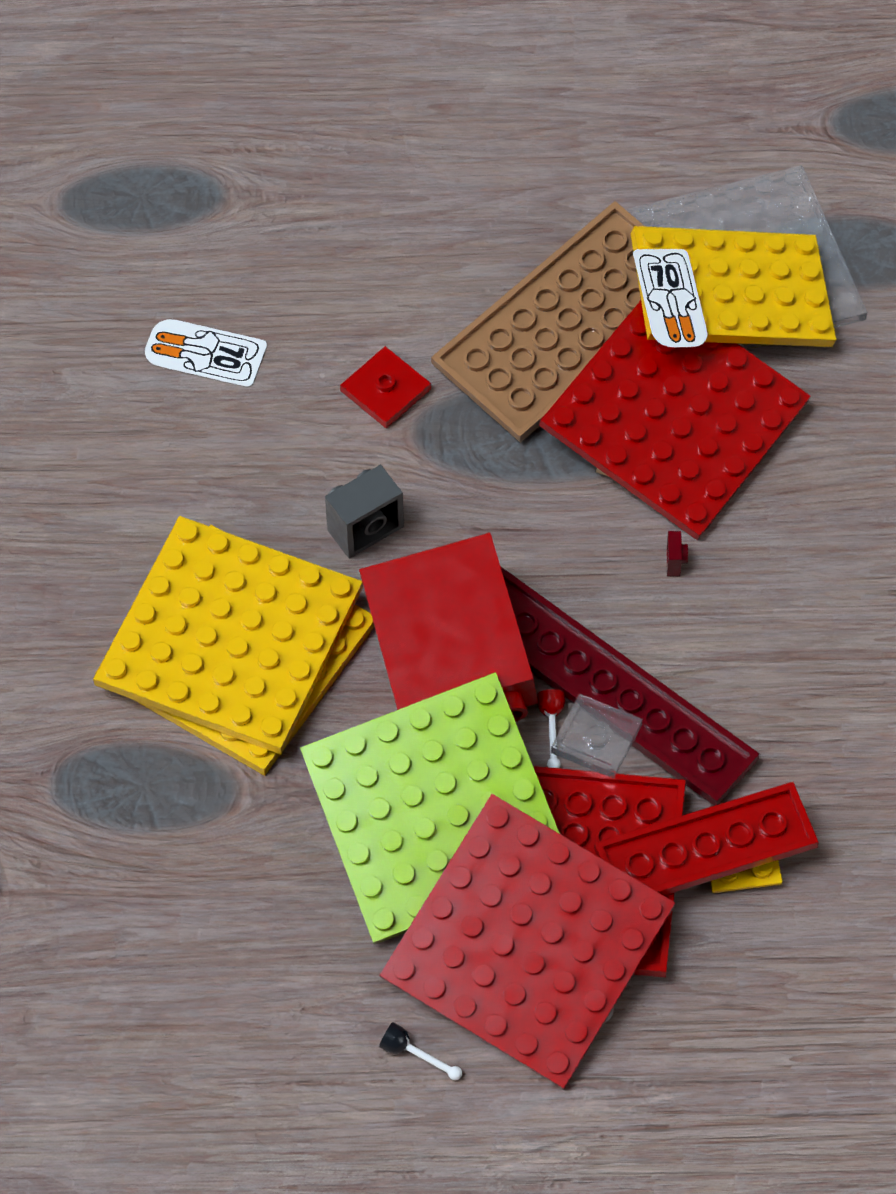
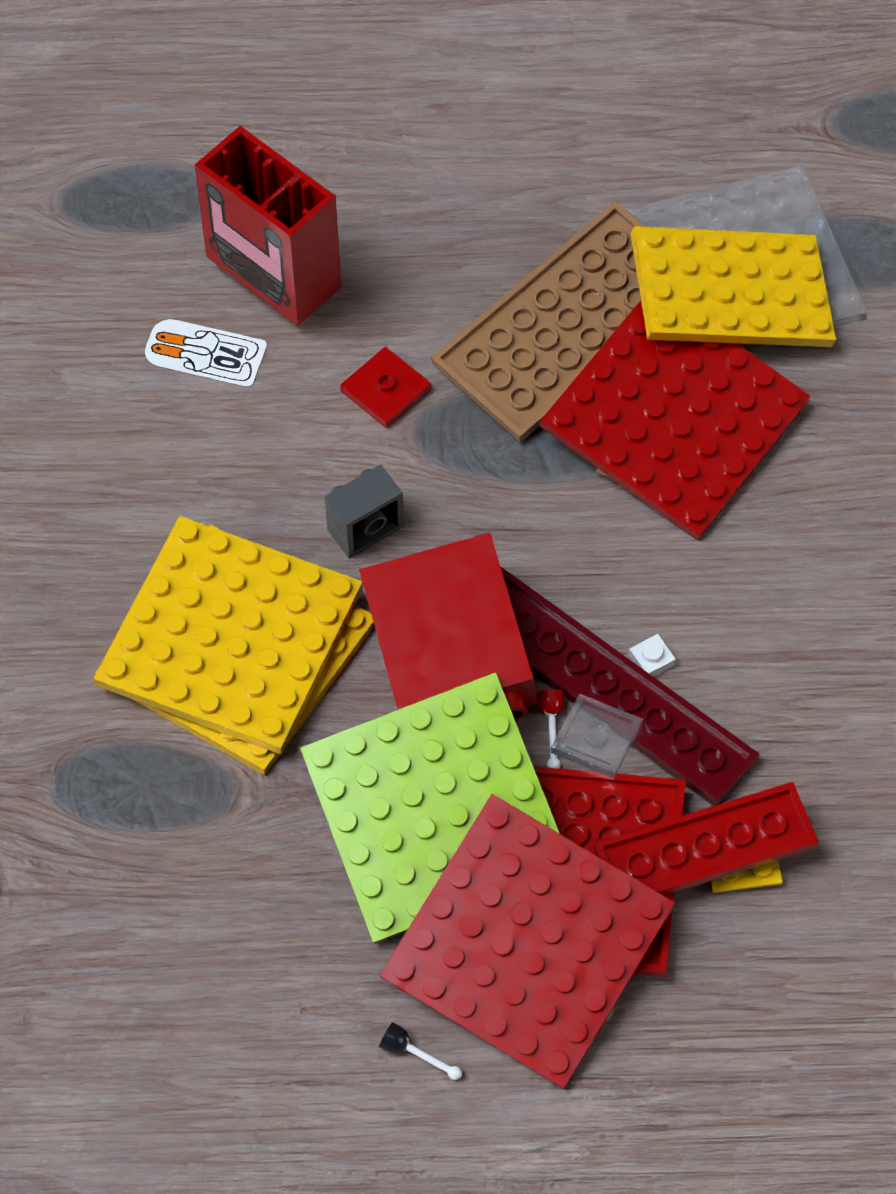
sticker [633,249,707,347] -> none
dark red plate [666,531,688,577] -> none
none -> red brick [195,126,342,326]
none -> white plate [629,634,676,677]

